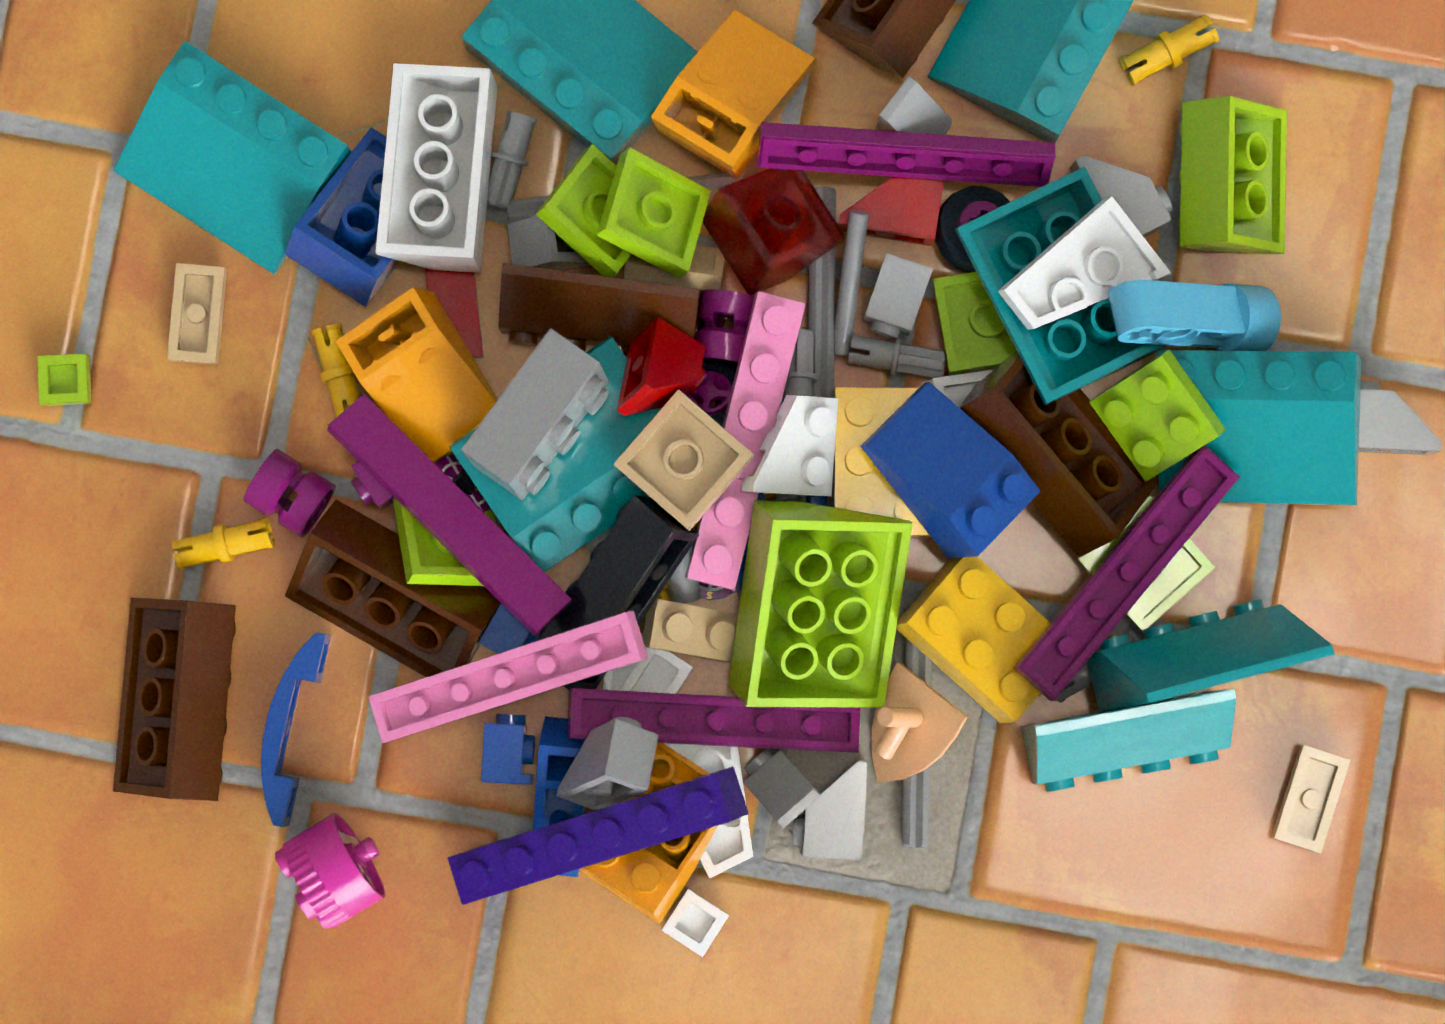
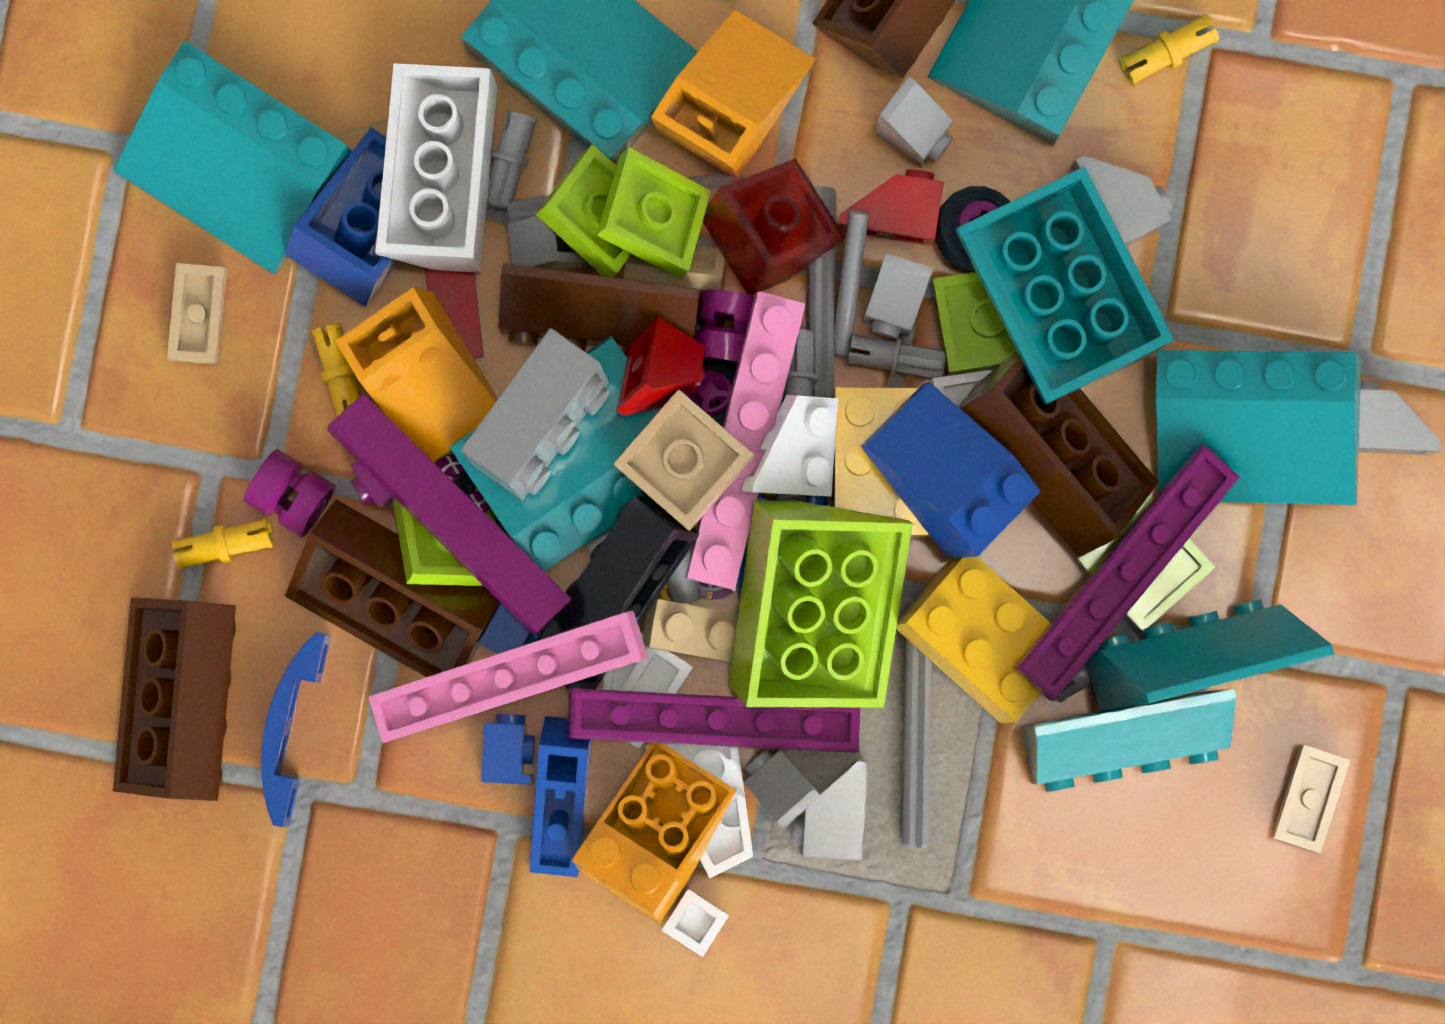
lime plate [37,354,92,406] -> none
dark pink piece [275,813,386,929] -> none
dark purple arch [448,766,749,905] -> none
light grey slope [556,717,658,810] -> none
magenta tile [757,122,1056,187] -> none
light nougat shield [872,662,968,783] -> none
white wing [998,196,1171,330] -> none
lime plate [1089,349,1226,482] -> none
medium azure beam [1108,280,1281,351] -> none
lime slope [1178,96,1287,254] -> none

